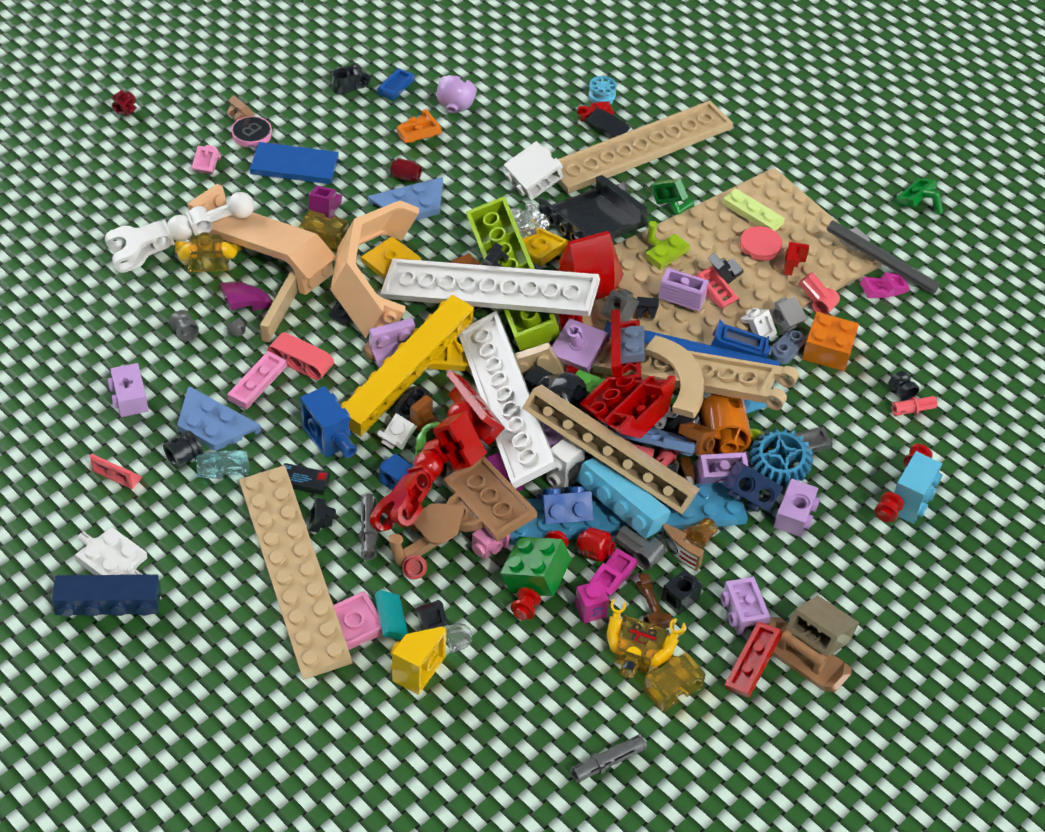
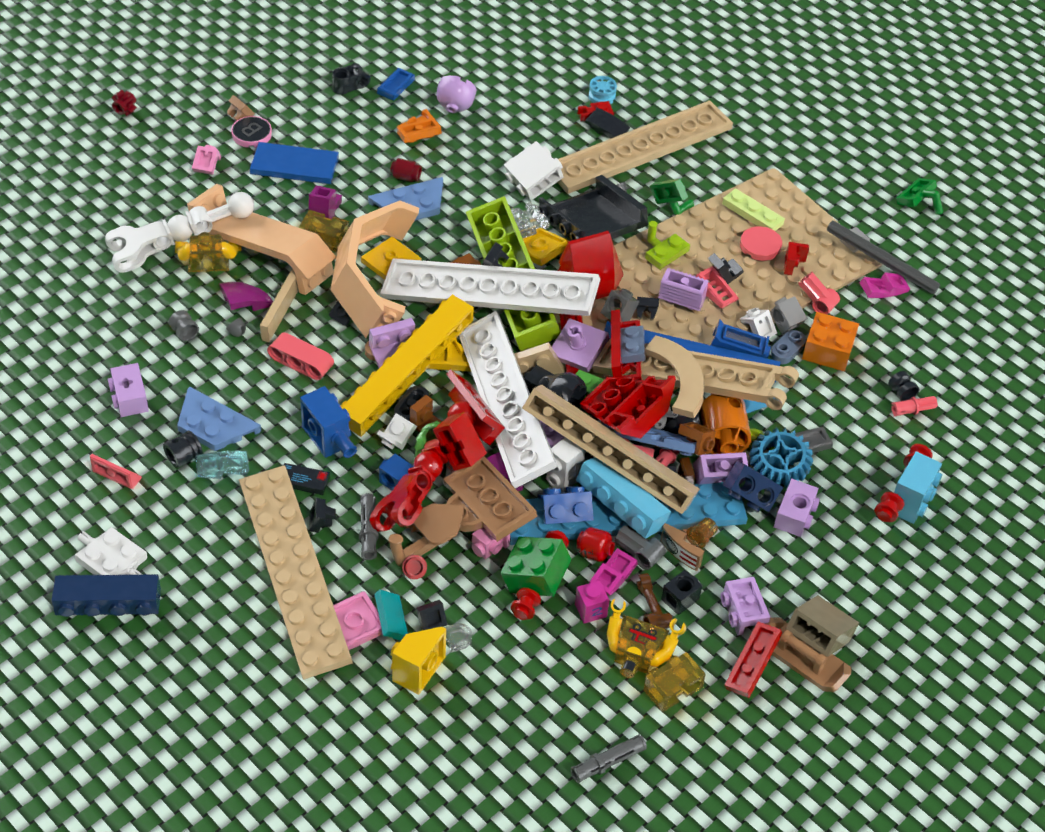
bright pink plate [227,351,287,409] -> none

